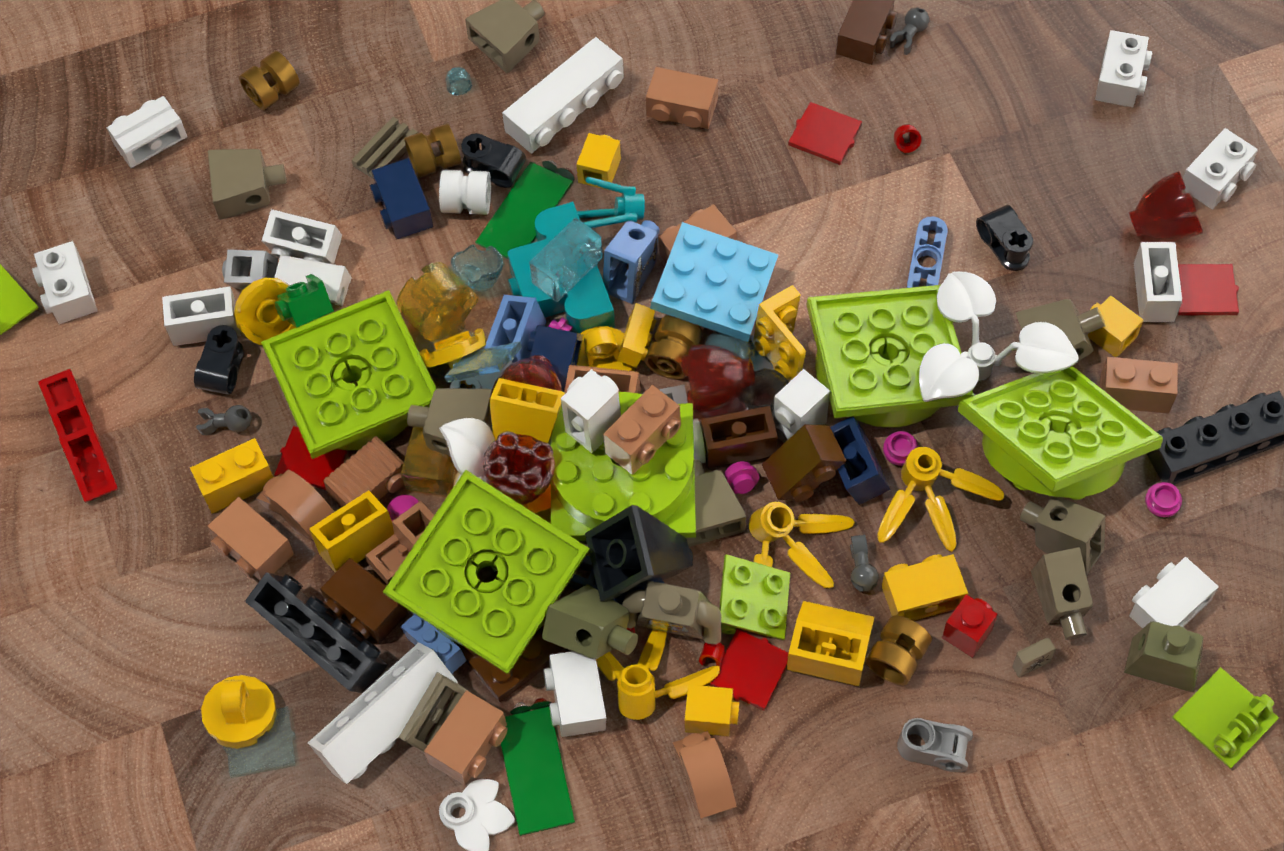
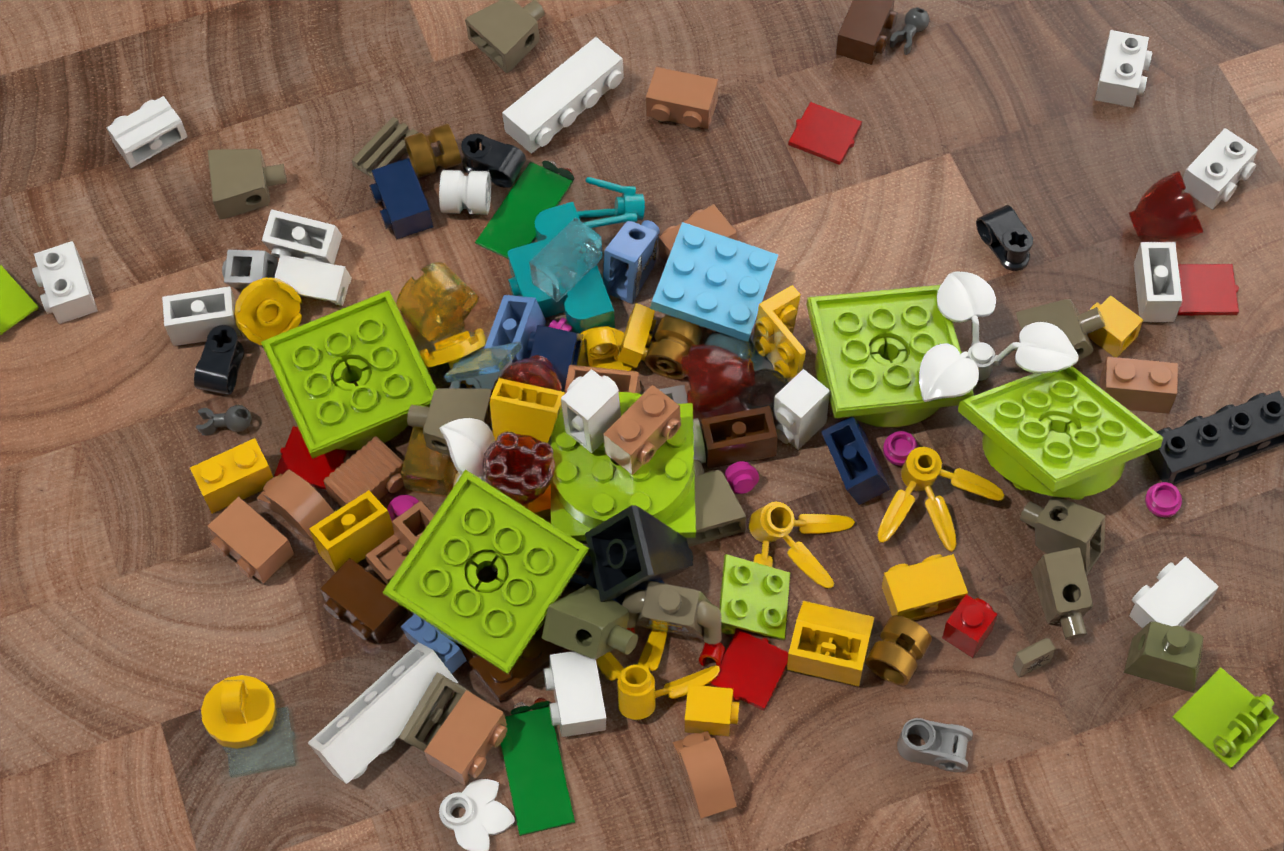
red slope [37,369,119,503] -> none
pearl gold wheel [238,51,300,110] -> none
black brick [245,572,388,693] -> none
green brick [275,274,334,327] -> none
clear light blue hinge [445,67,472,95] -> none
clear light blue hair [449,244,504,292] -> none
yellow brick [576,133,621,190] -> none
reddish brown brick [762,424,846,502] -> none
dark grey arm [850,535,879,592] -> none
red hinge [894,124,922,153] -> none
medium blue beam [907,216,948,288] -> none

